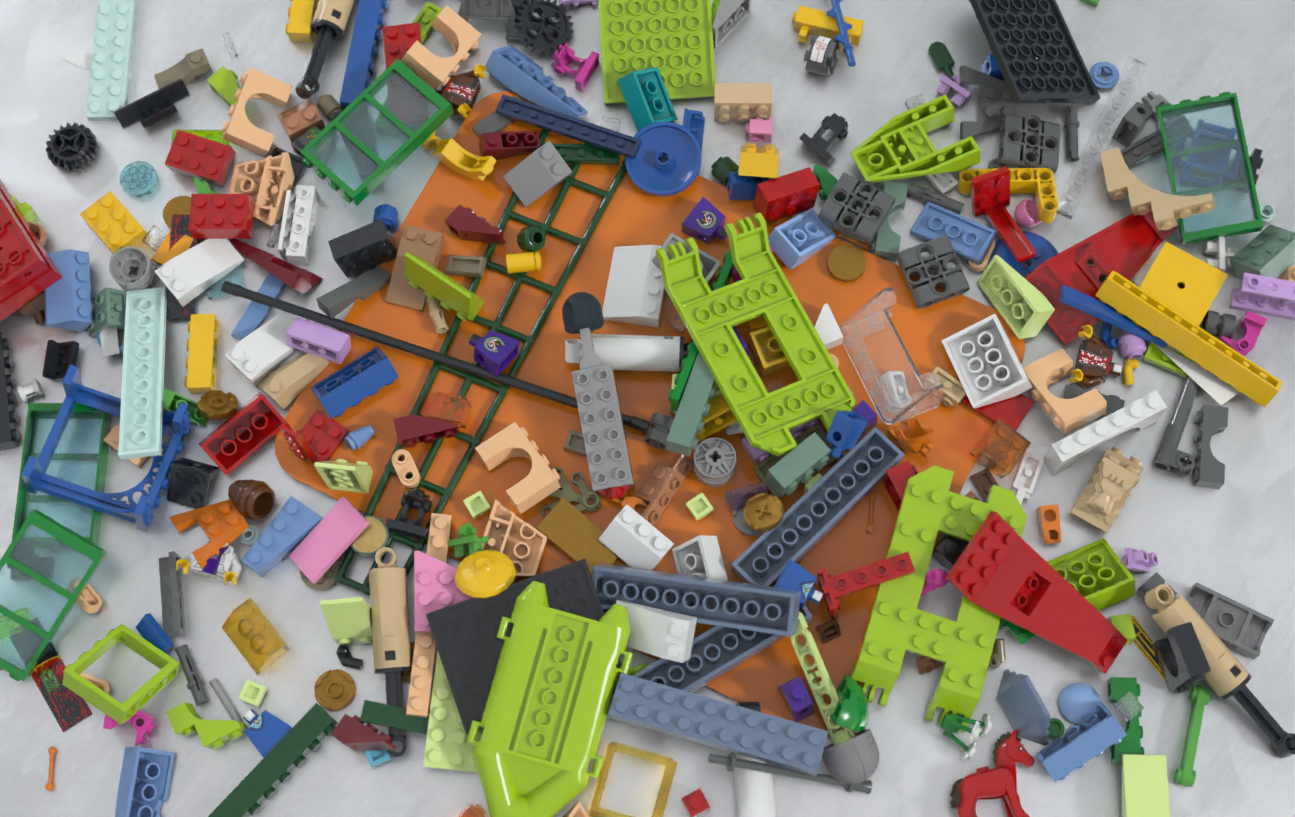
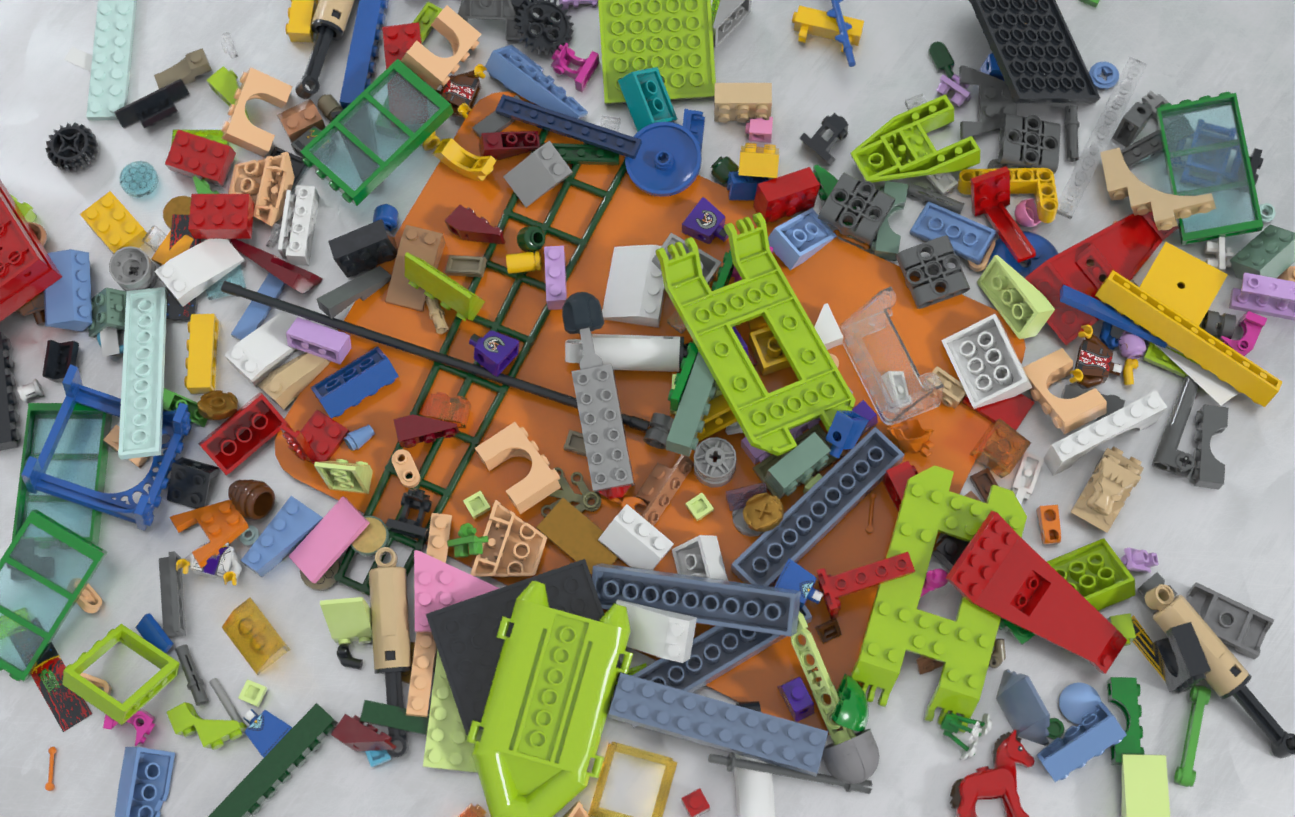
pearl gold tile [314,669,356,711] -> none
yellow hat [454,550,516,598] -> none
dark grey brick [804,35,841,77] -> none
pearl gold tile [827,244,866,282] -> none
clear plate [1113,691,1144,722] -> none
none -> lavender brick [544,246,567,310]

